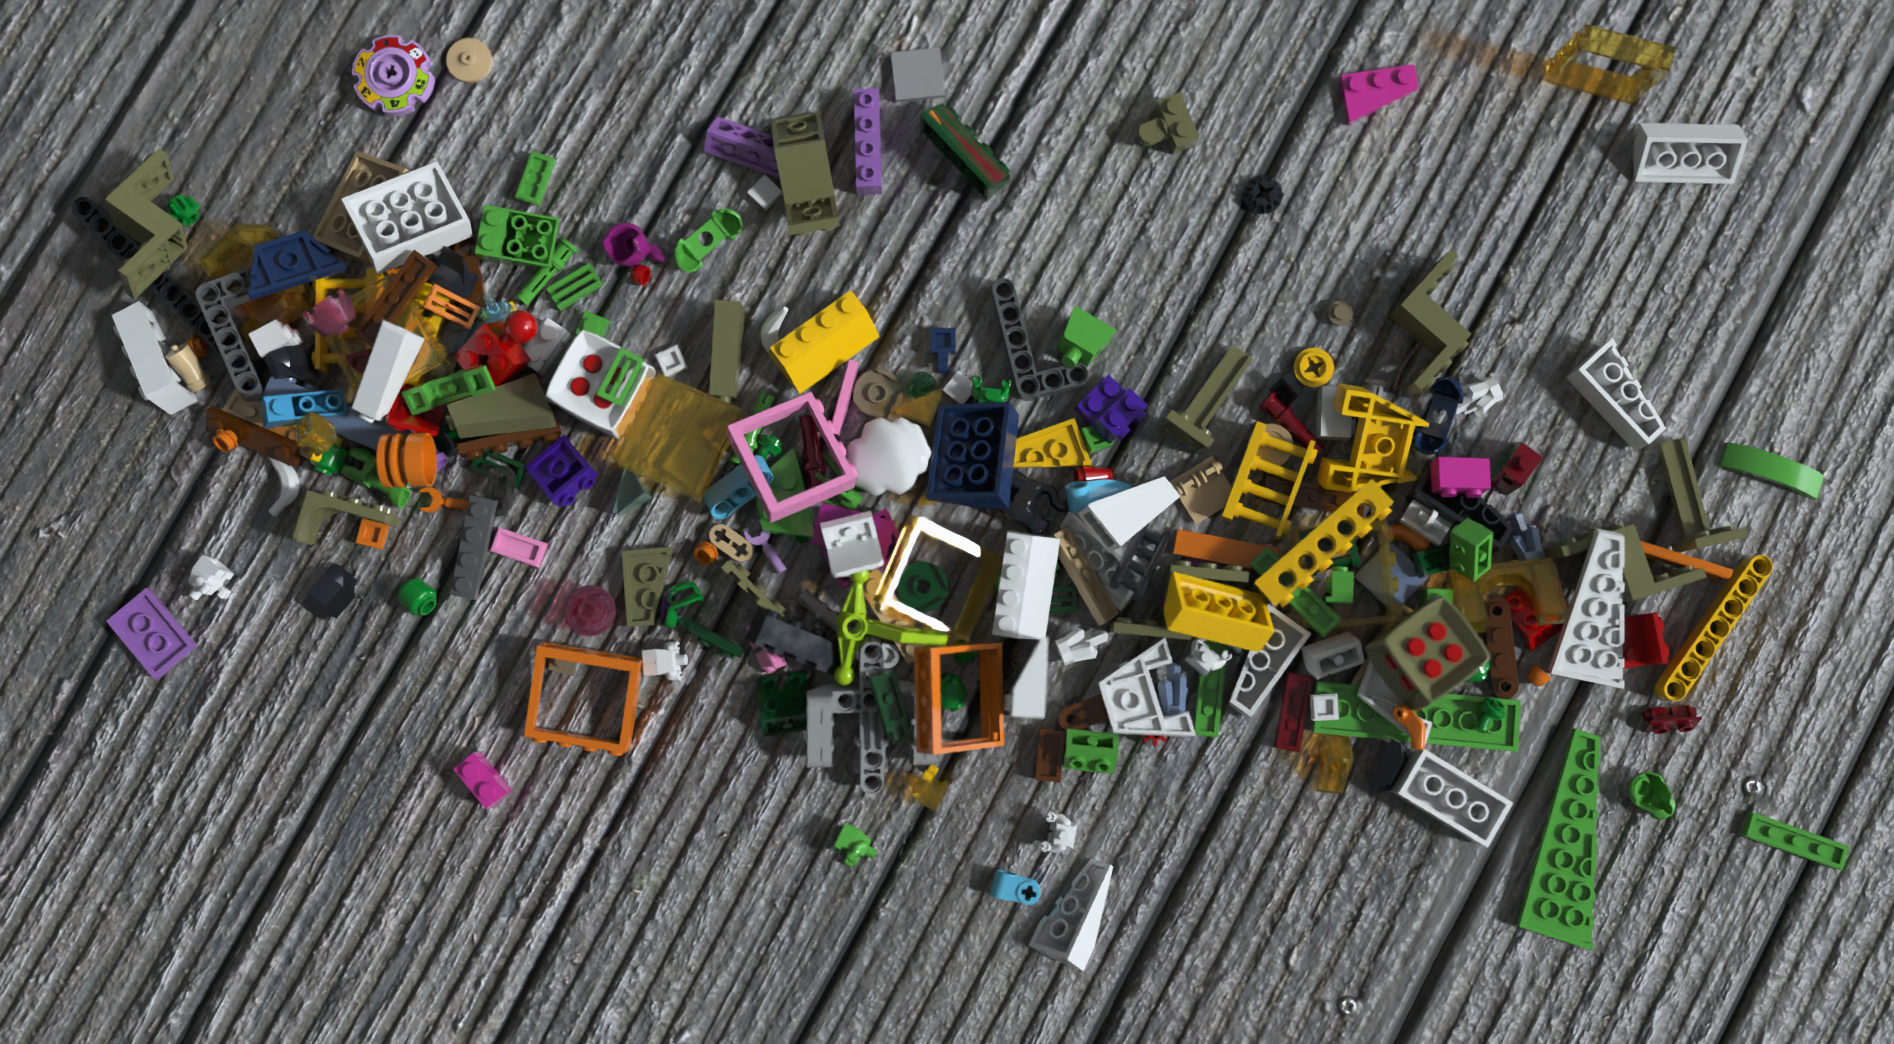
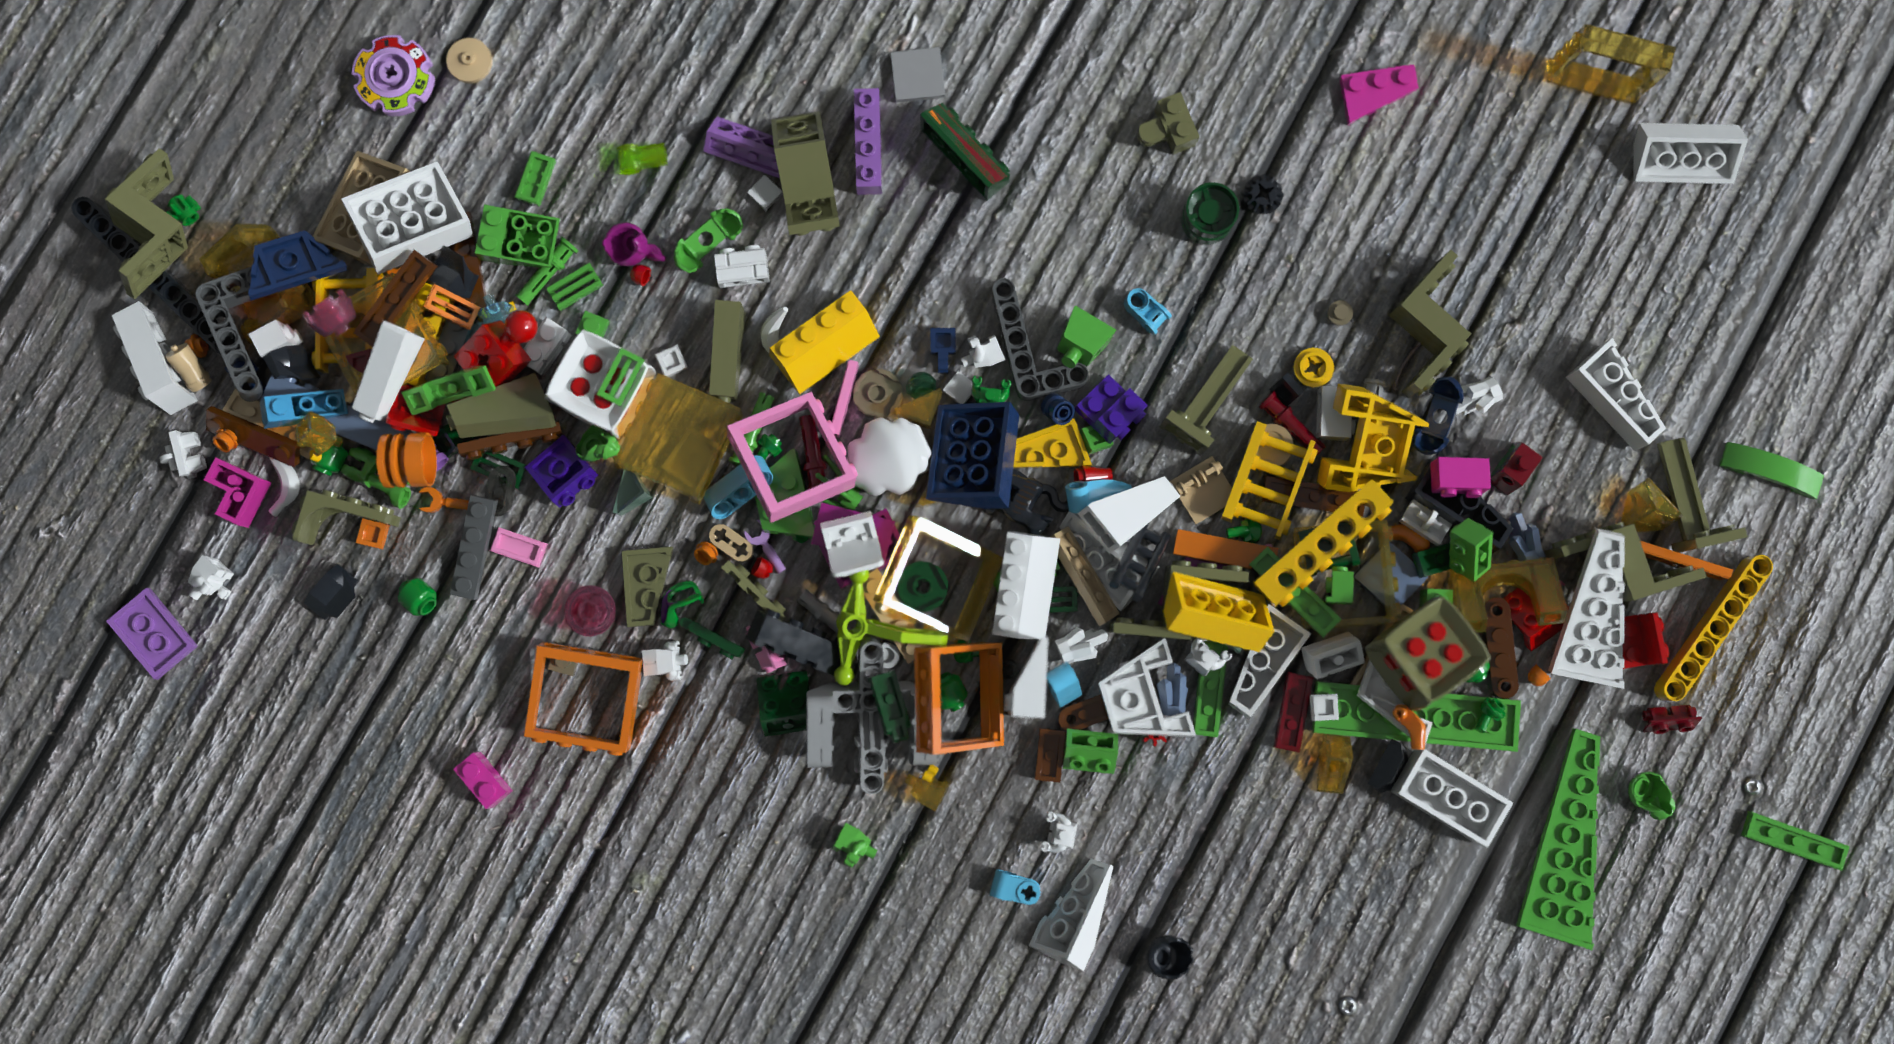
none -> white hips [159,430,207,479]
none -> dark pink brick [204,457,272,528]
none -> bright green hair [576,424,620,461]
none -> clear neon green piece [616,143,668,175]
none -> white brick [714,245,770,288]
none -> red hinge [751,557,773,579]
none -> white piece [961,335,1005,368]
none -> dark blue wheel [1041,393,1075,425]
none -> medium azure beam [1046,661,1082,708]
none -> medium azure piece [1124,288,1172,335]
none -> black hair [1147,935,1194,980]
none -> dark green wheel [1181,182,1239,245]
none -> green plate [1226,519,1262,543]
none -> clear yellow slope [1621,477,1683,532]

